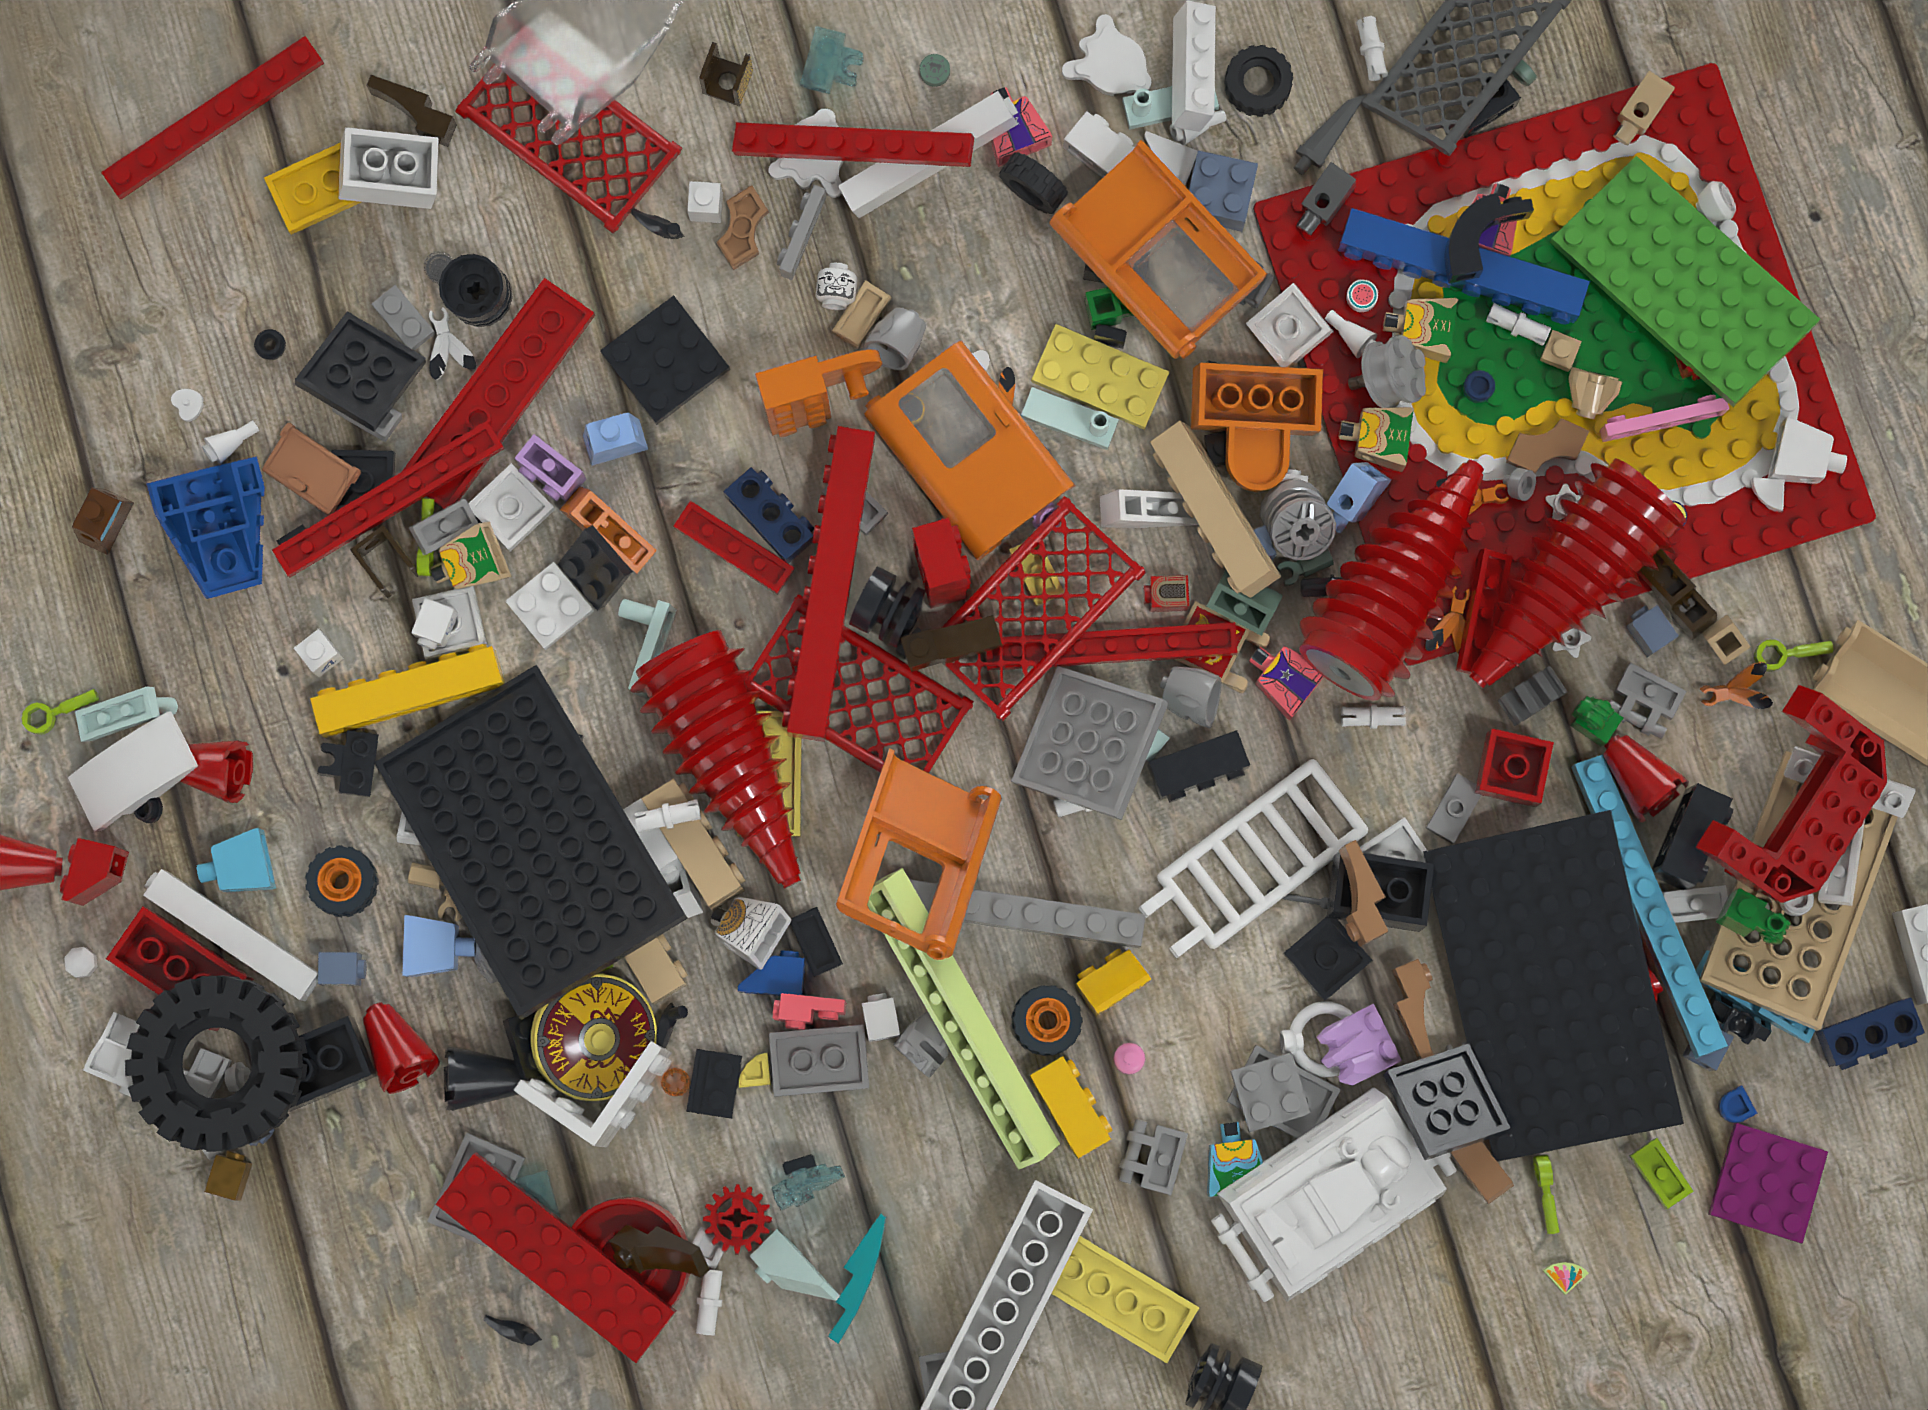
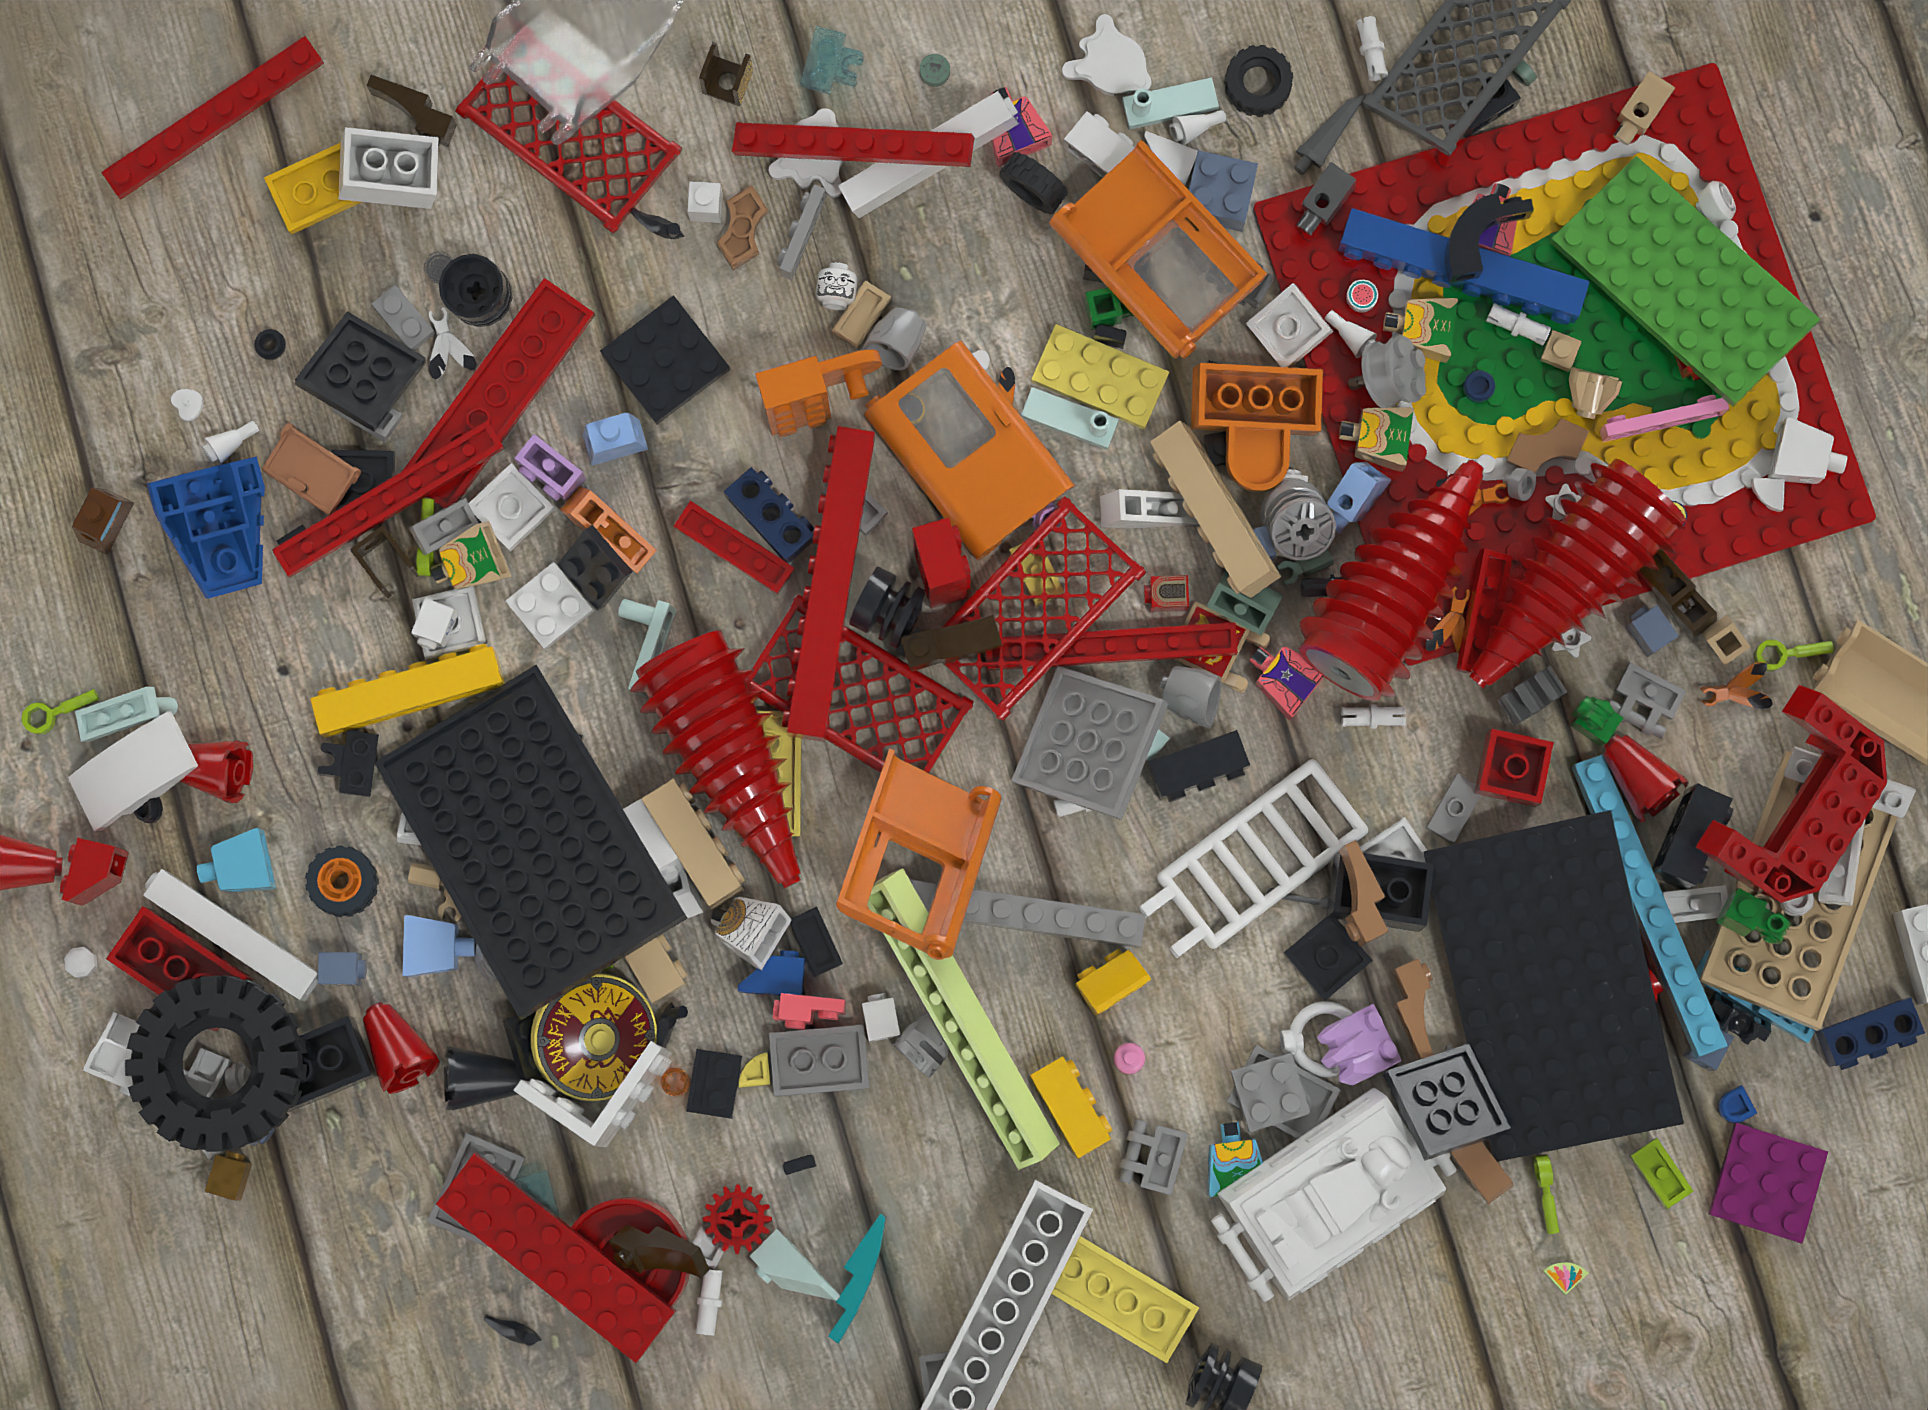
white brick [294,629,344,677] -> none
white pin [634,799,701,833] -> none
clear light blue plate [772,1164,845,1210] -> none
black wheel [1011,985,1083,1056] -> none
white brick [1172,0,1216,132] -> none

